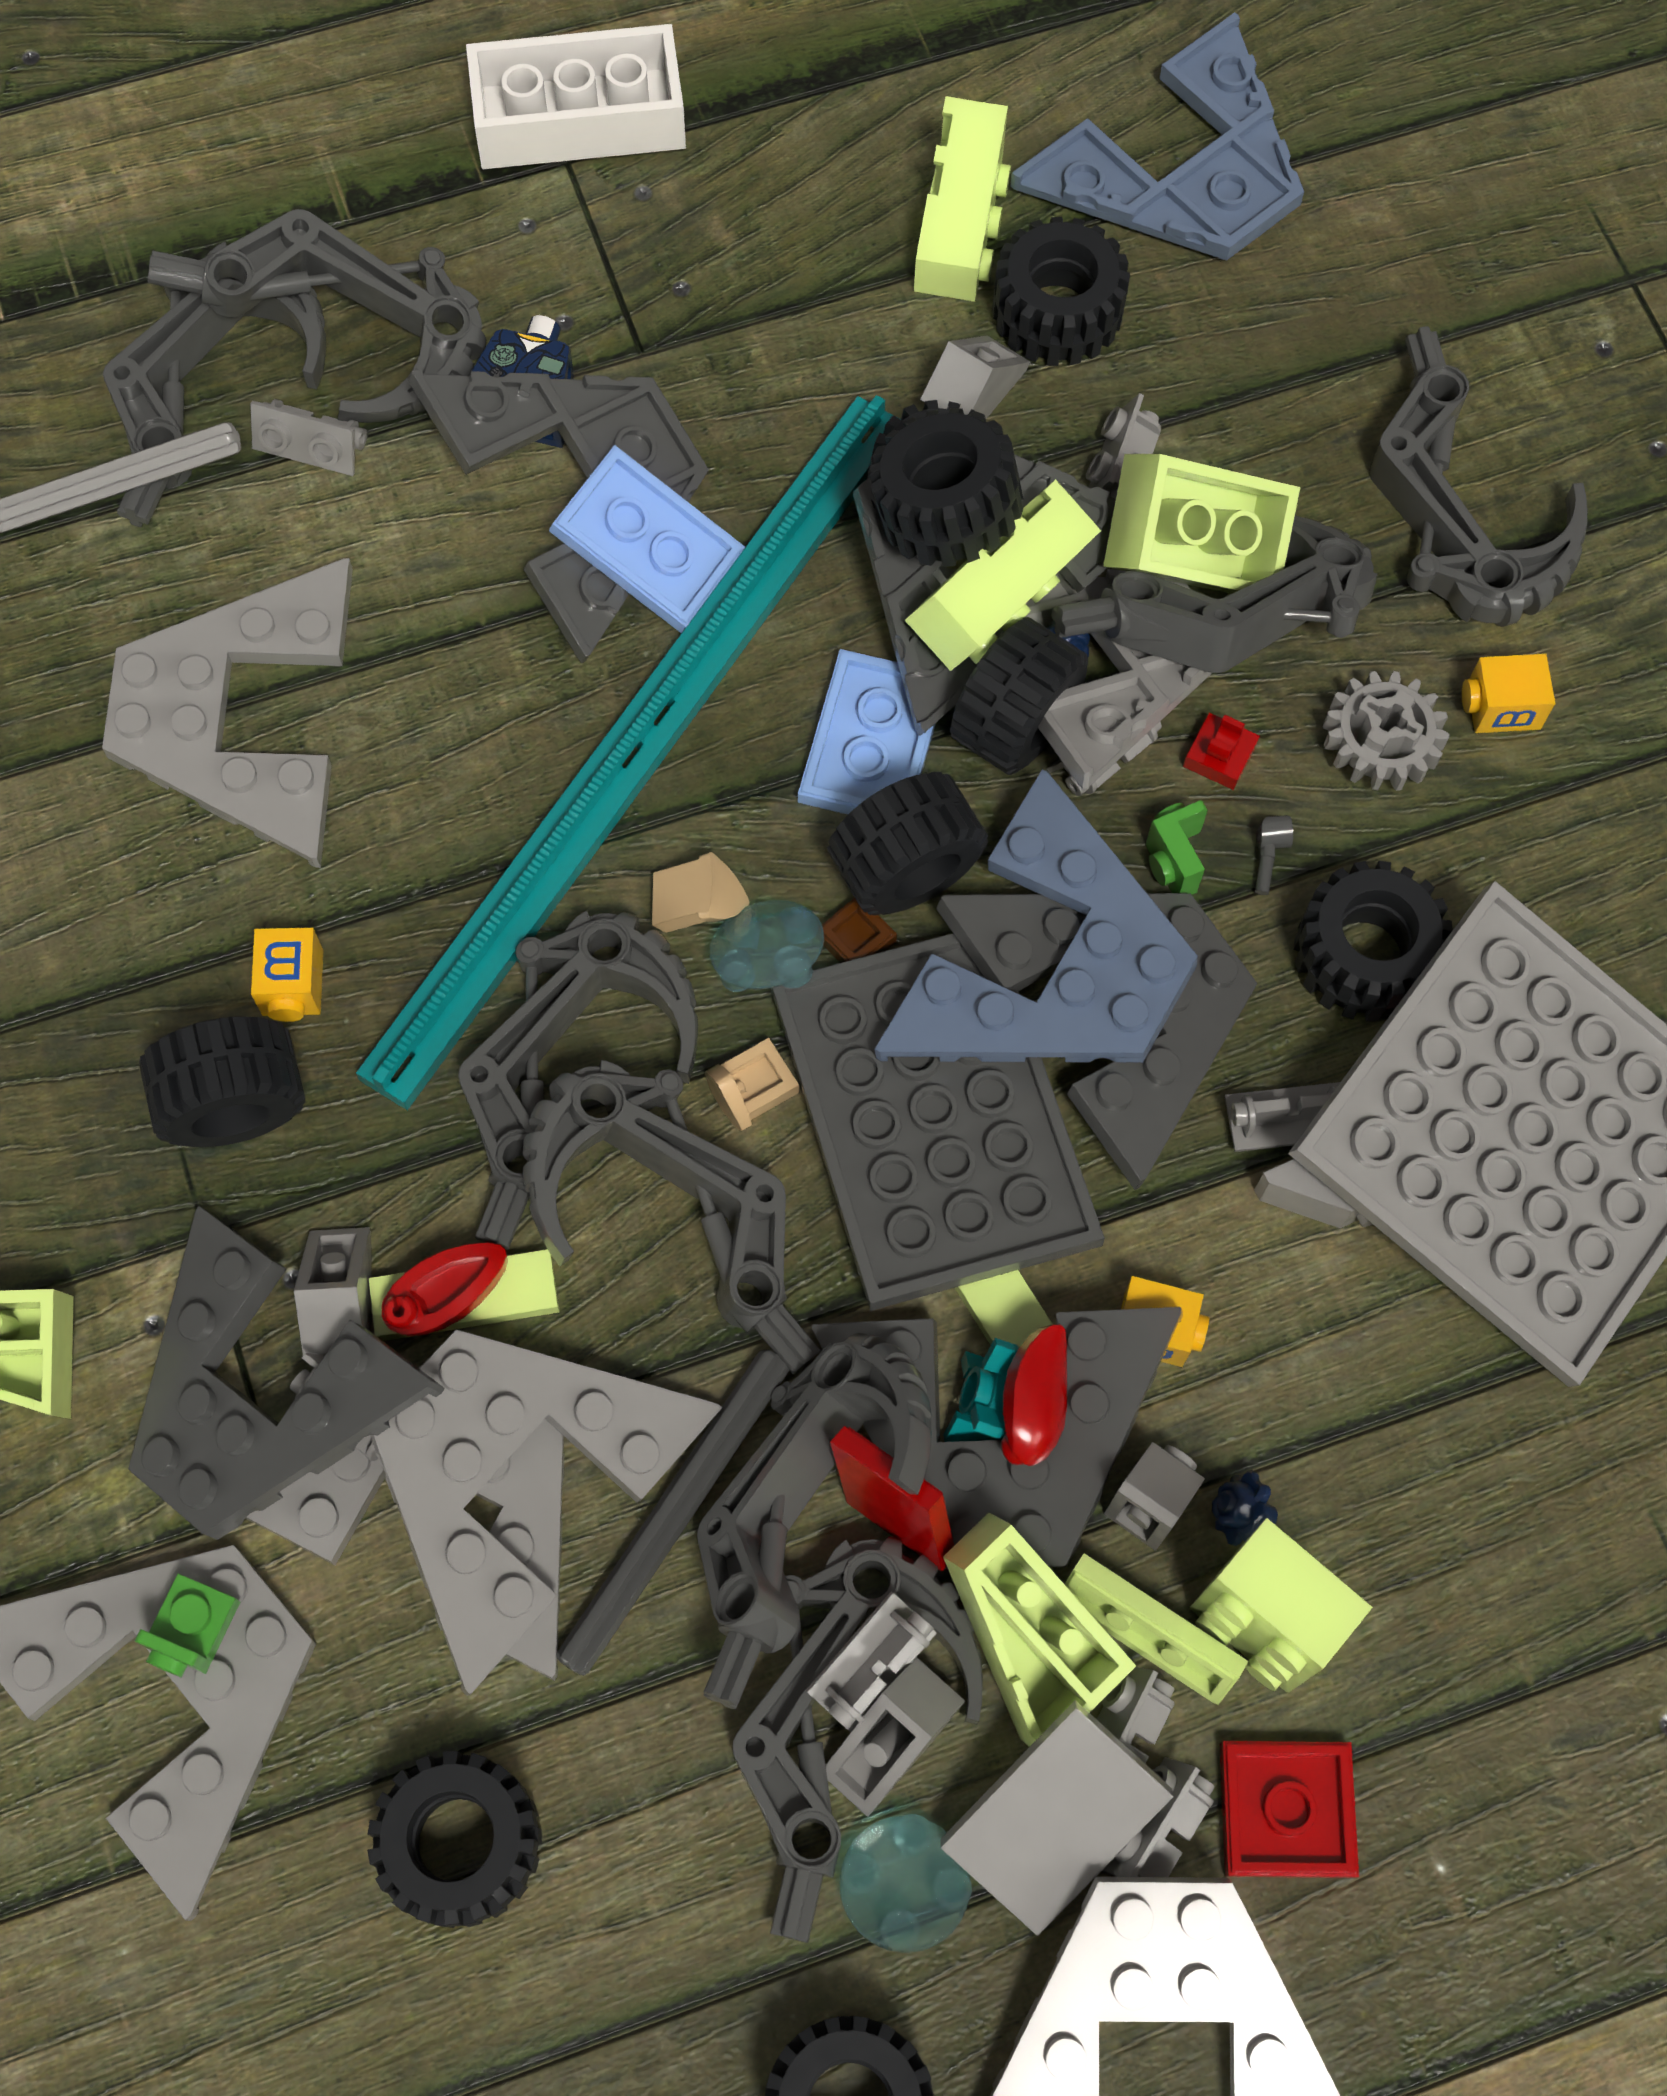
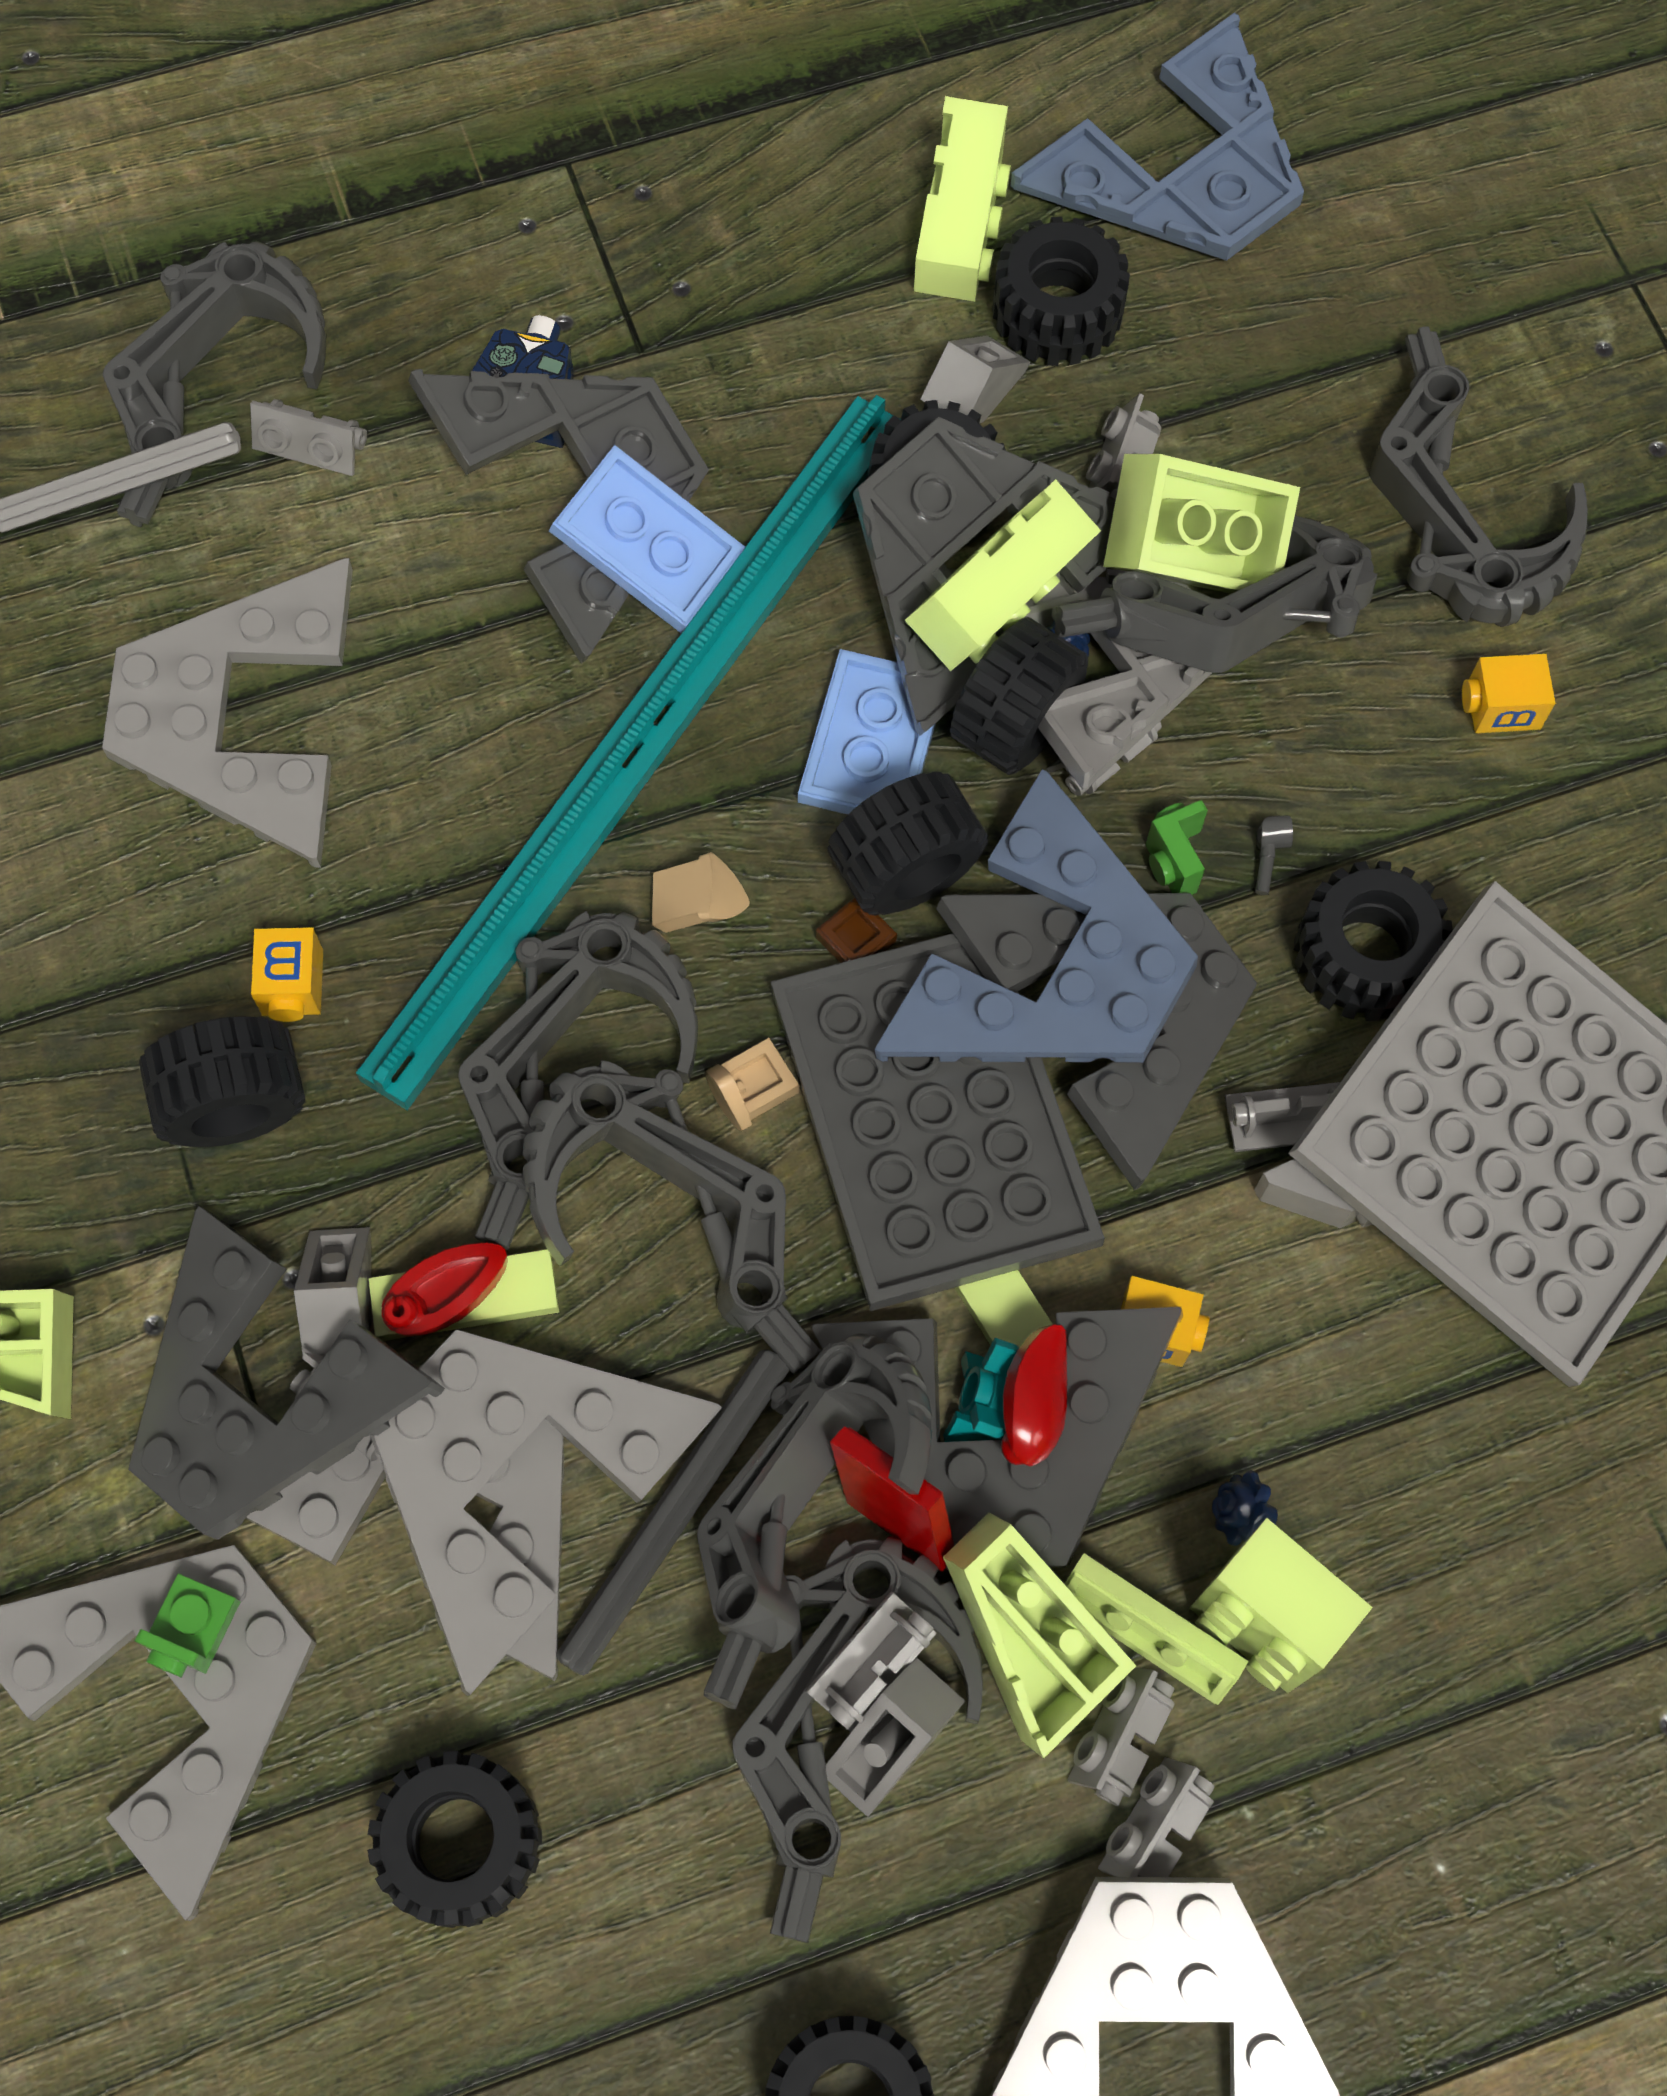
dark grey piece [148,209,487,423] -> none
white brick [466,24,686,169] -> none
clear light blue dish [710,900,824,992] -> none
clear light blue dish [839,1814,972,1953] -> none
black tyre [869,408,1024,567] -> none
light grey tile [940,1700,1174,1936] -> none
light grey slope [1104,1442,1205,1551] -> none
red tile [1183,712,1260,790] -> none
red tile [1219,1741,1359,1878] -> none
light grey gear [1323,671,1449,791] -> none

